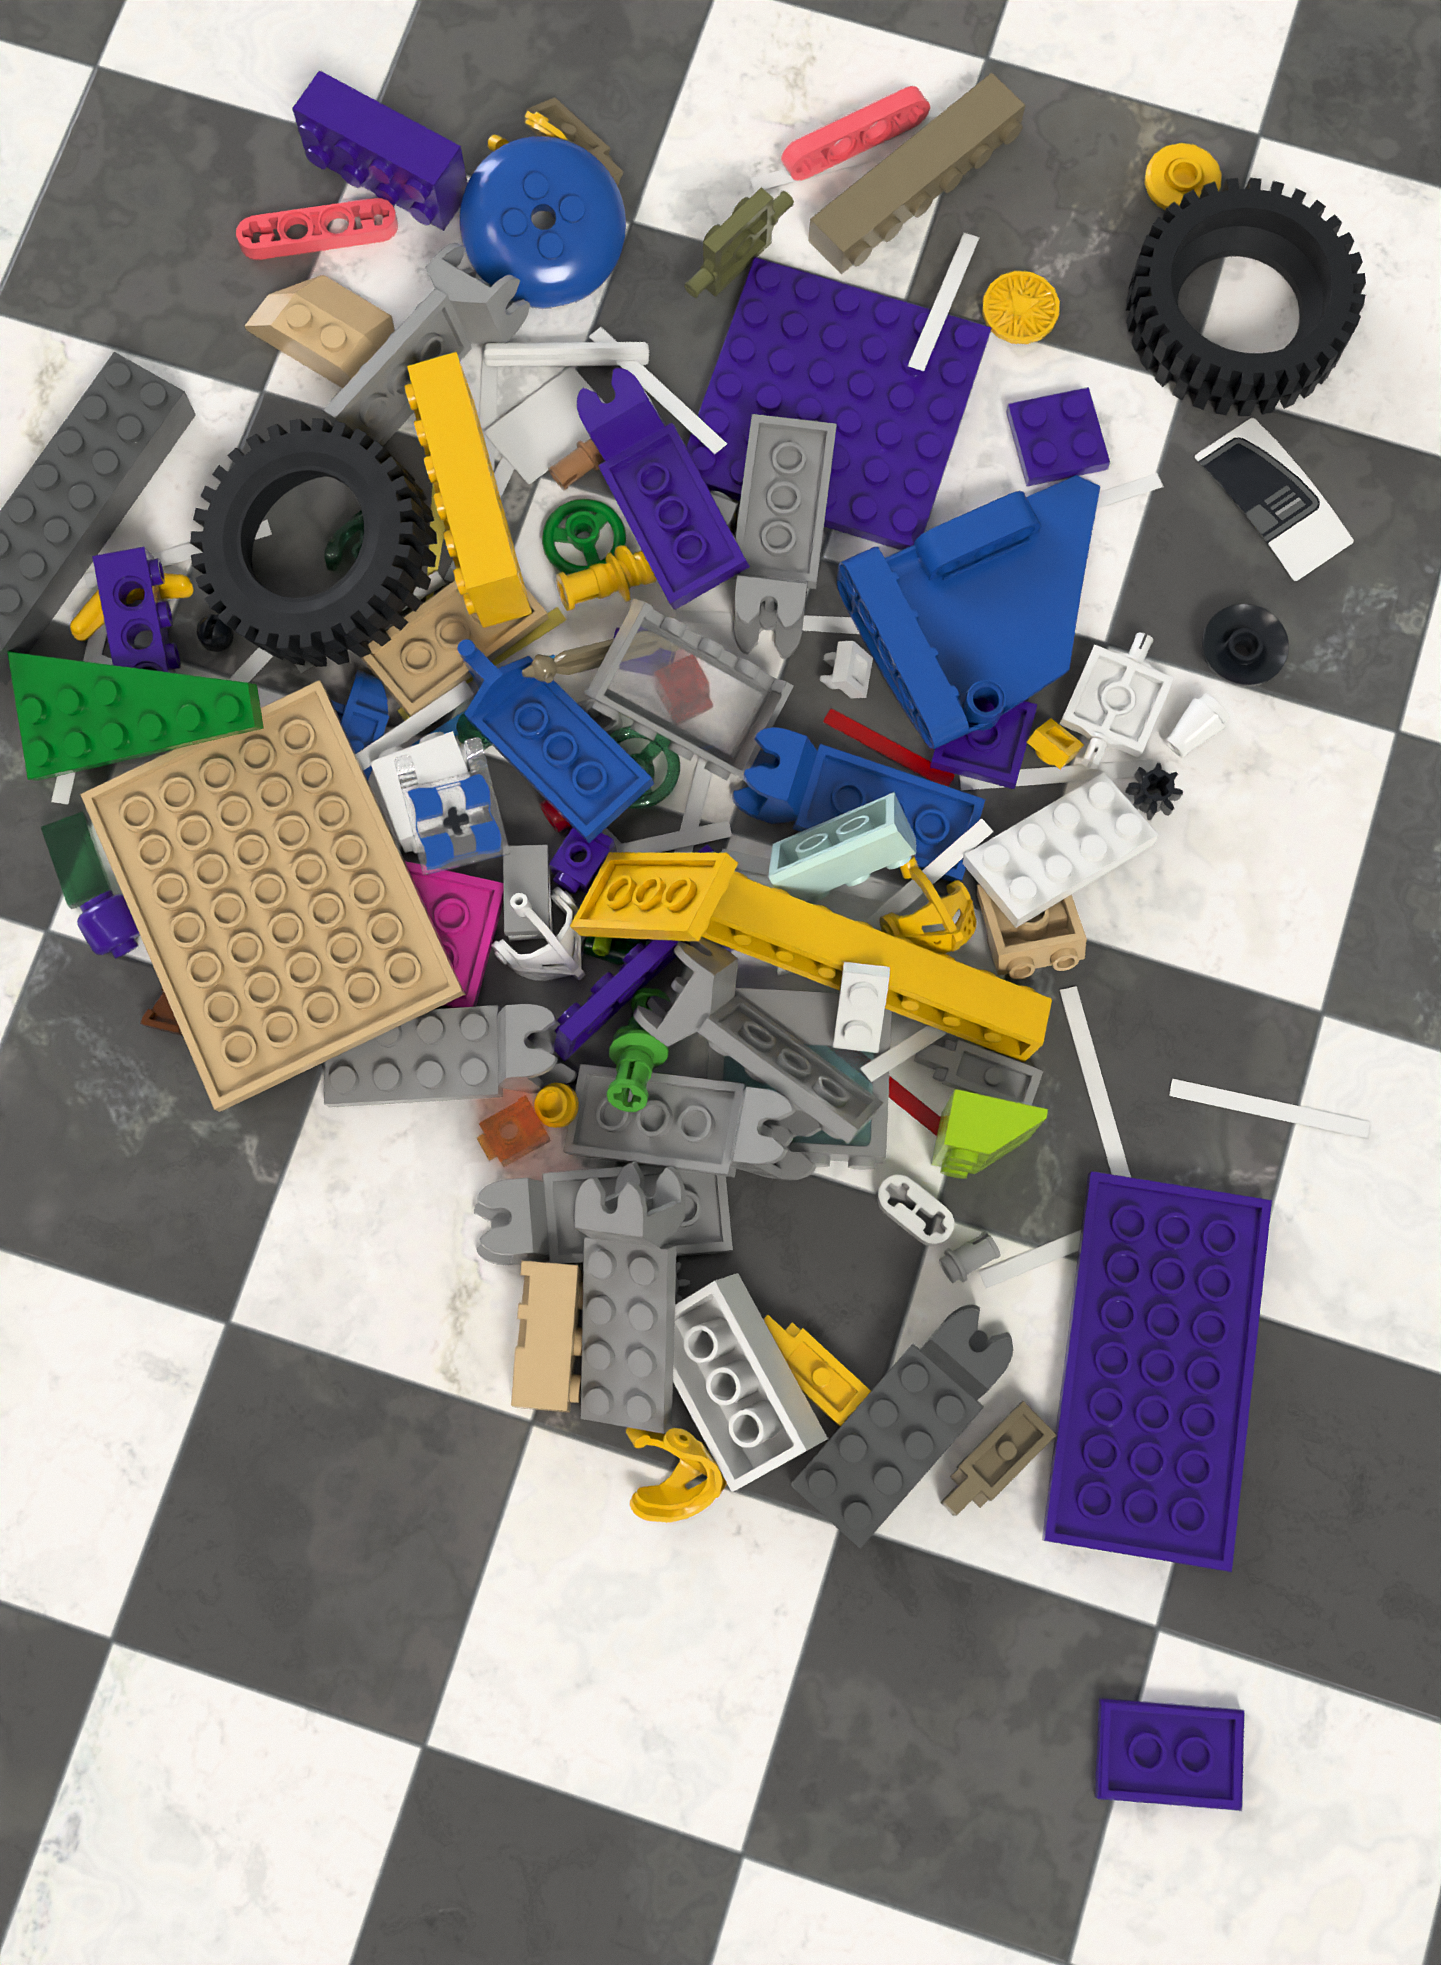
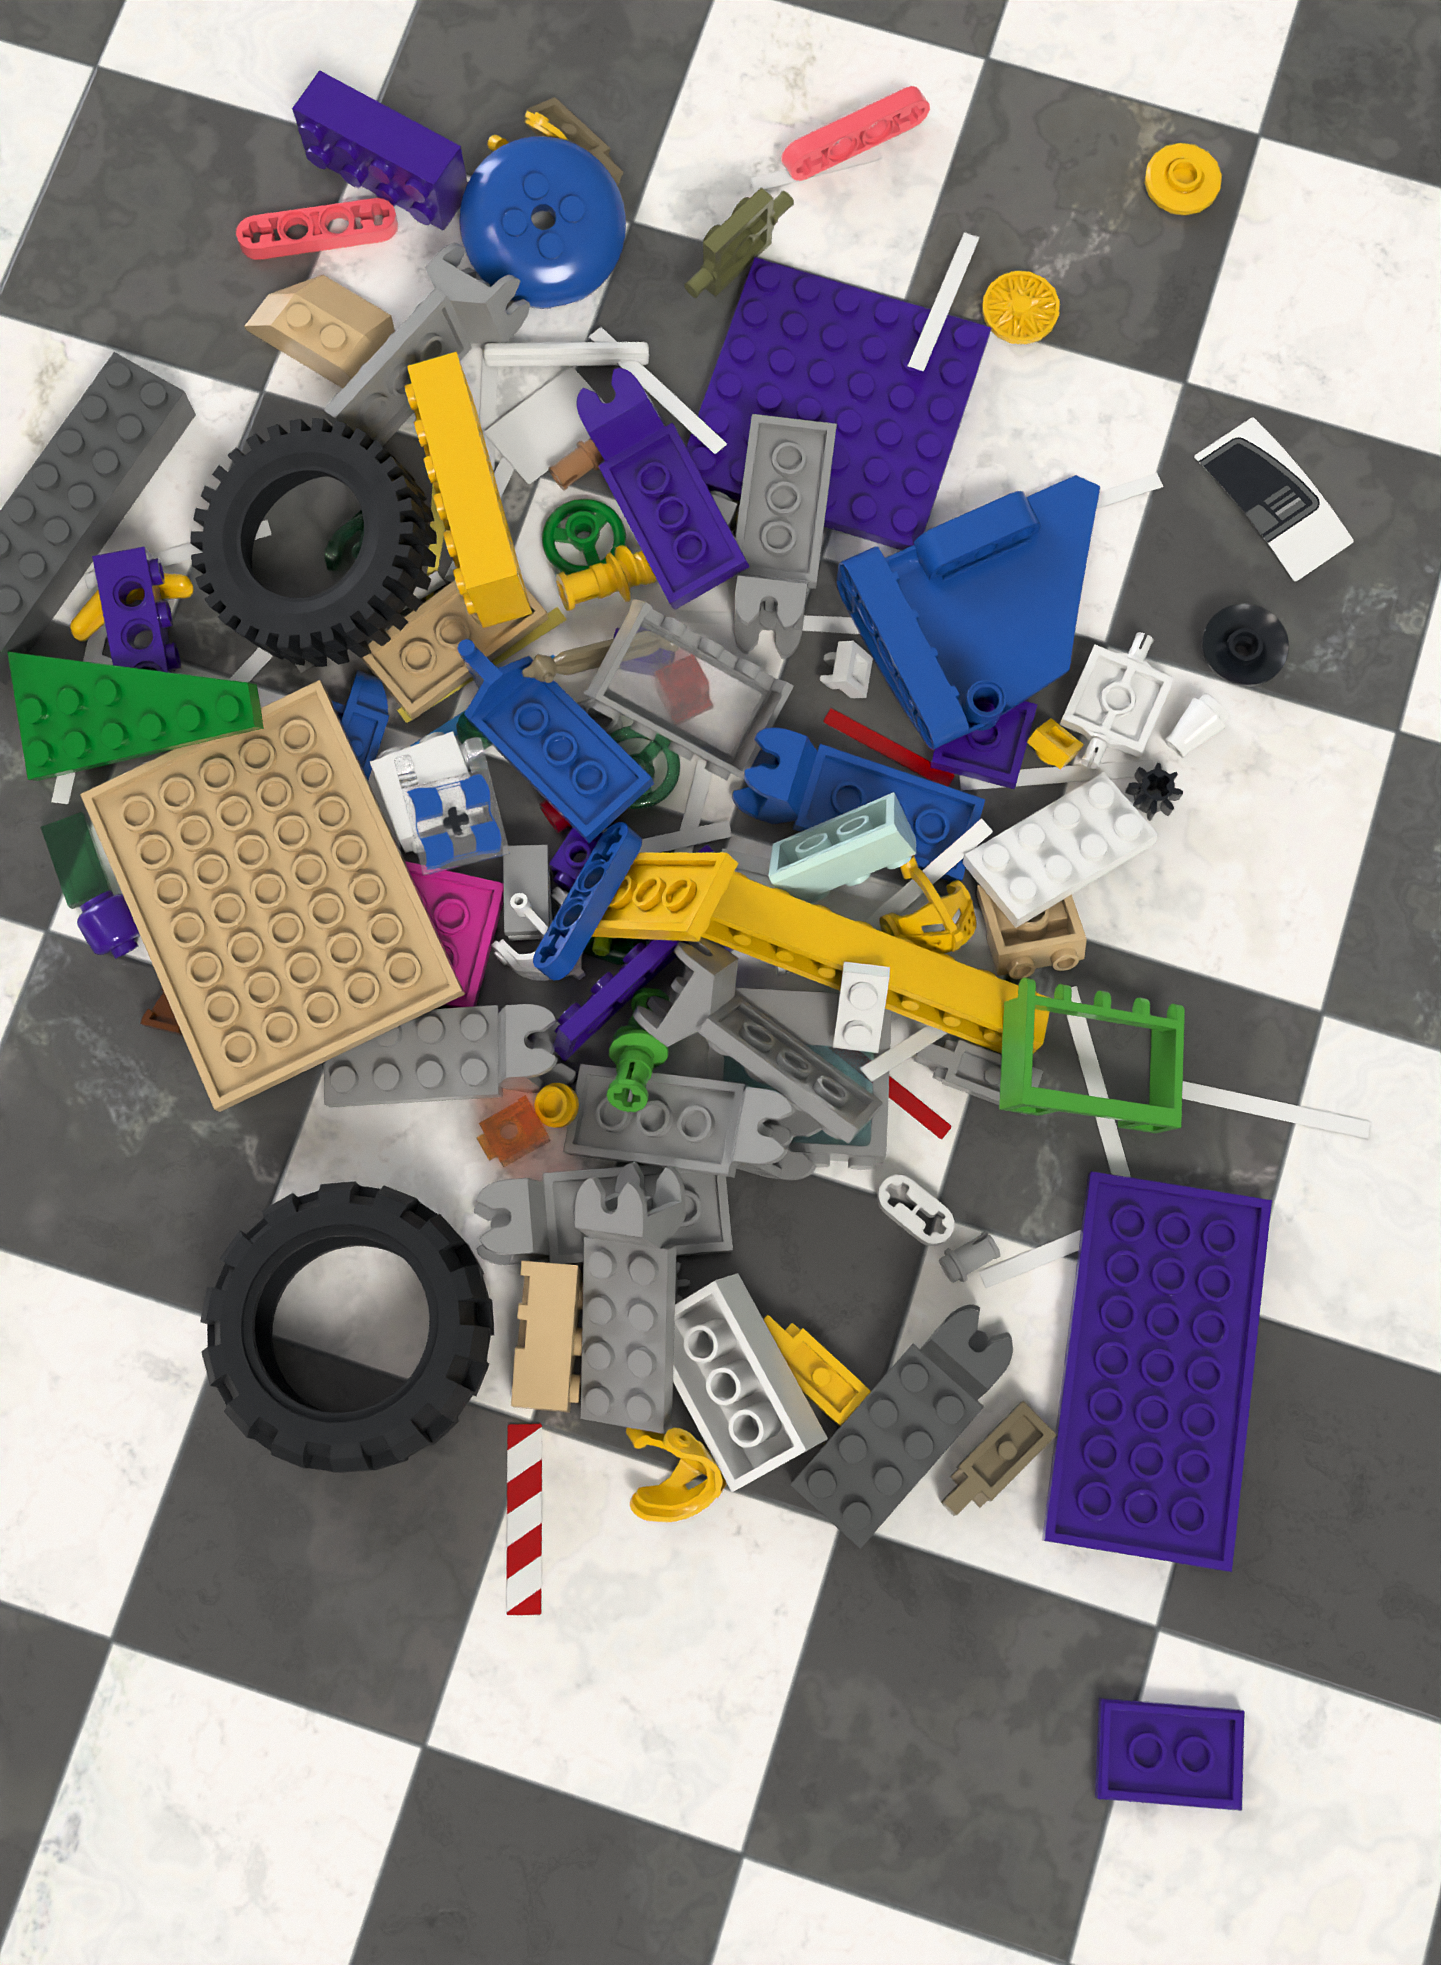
black hinge [197,614,234,652] -> none
white sticker [356,681,475,770] -> none
dark tan brick [808,73,1025,274] -> none
lime slope [931,1089,1048,1179] -> none
dark purple plate [1006,387,1110,487] -> none
black tyre [1126,178,1366,416] -> none
none -> black tyre [200,1181,494,1473]
none -> sticker [506,1424,542,1615]
none -> blue beam [533,822,642,981]
none -> bright green hinge [999,978,1185,1133]

